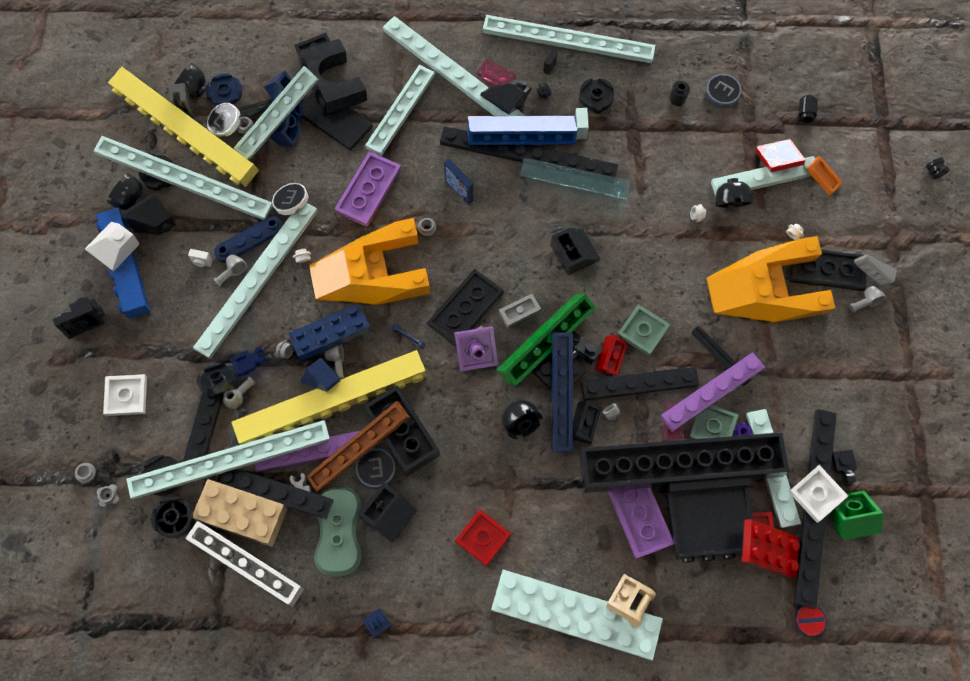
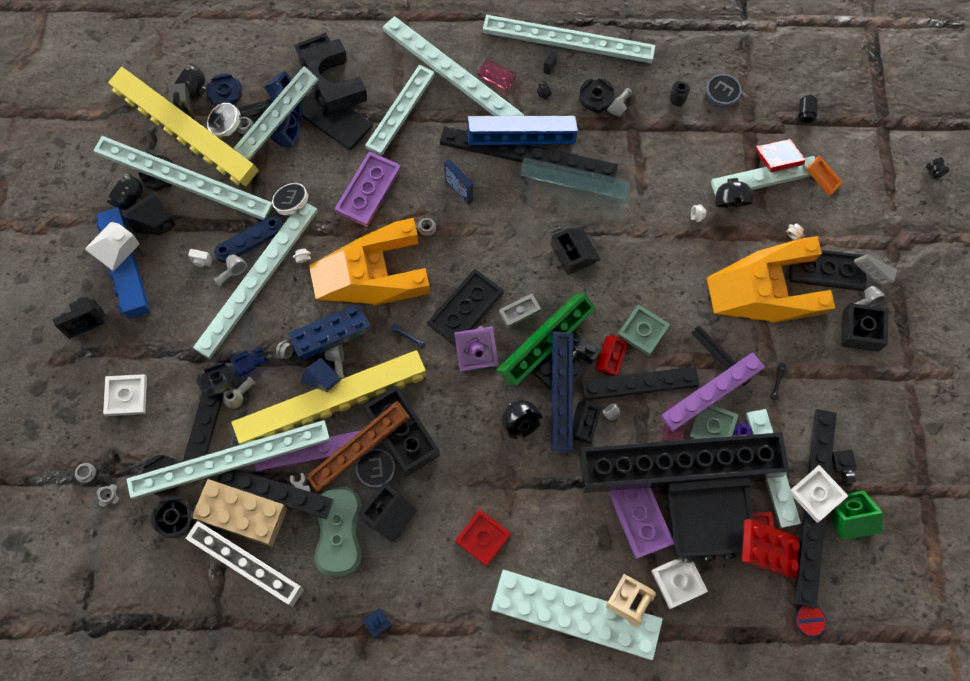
black slope [480,78,532,115] -> none
light aqua piece [575,108,589,139] -> none
none -> light grey bar [607,88,632,117]
none -> white plate [651,559,708,609]
none -> black hinge [771,363,786,400]
none -> black brick [841,303,889,352]

